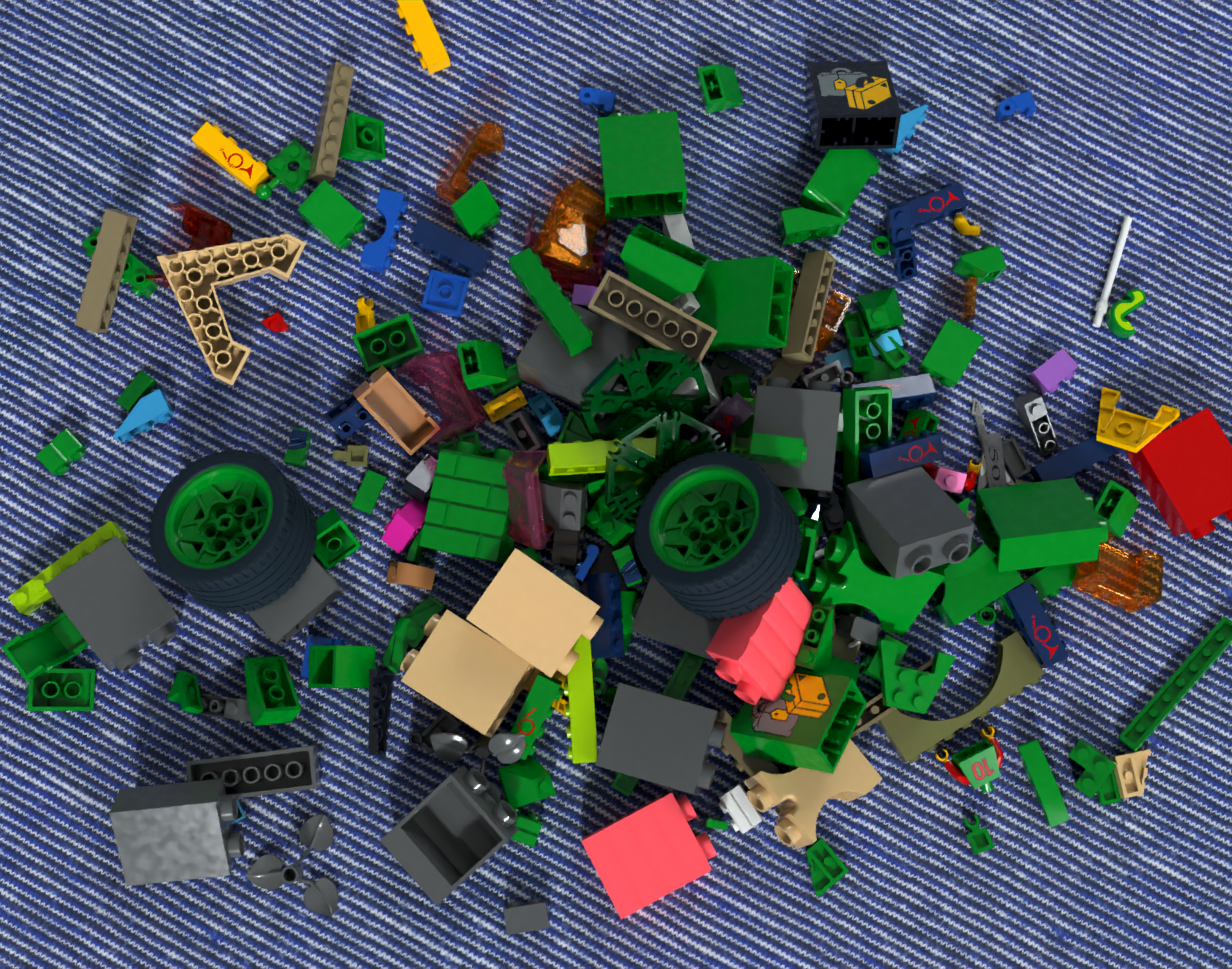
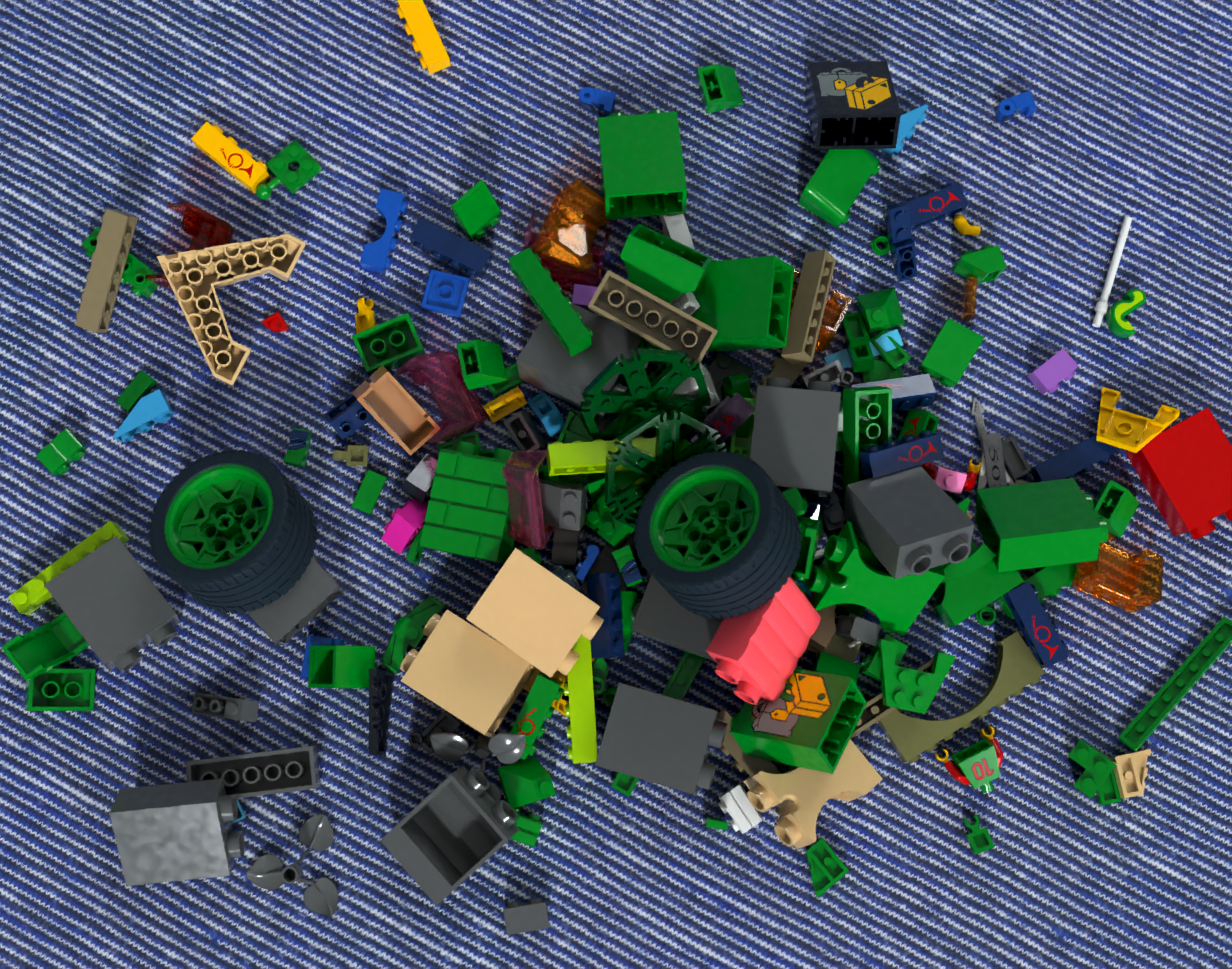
green slope [167,670,203,715] -> none
green slope [244,656,302,726] -> none
green slope [297,180,366,251] -> none
dark tan brick [308,62,354,183] -> none
green slope [313,508,362,570] -> none
green slope [339,112,386,161] -> none
medium nougat brick [386,562,436,590] -> none
clear orange windscreen [436,122,506,204] -> none
coral brick [581,791,717,919] -> none
green brick [750,433,808,467] -> none
green slope [777,206,845,246] -> none
green slope [795,604,834,673] -> none
dark grey slope [1013,391,1060,458] -> none
green slope [1017,738,1070,828] -> none

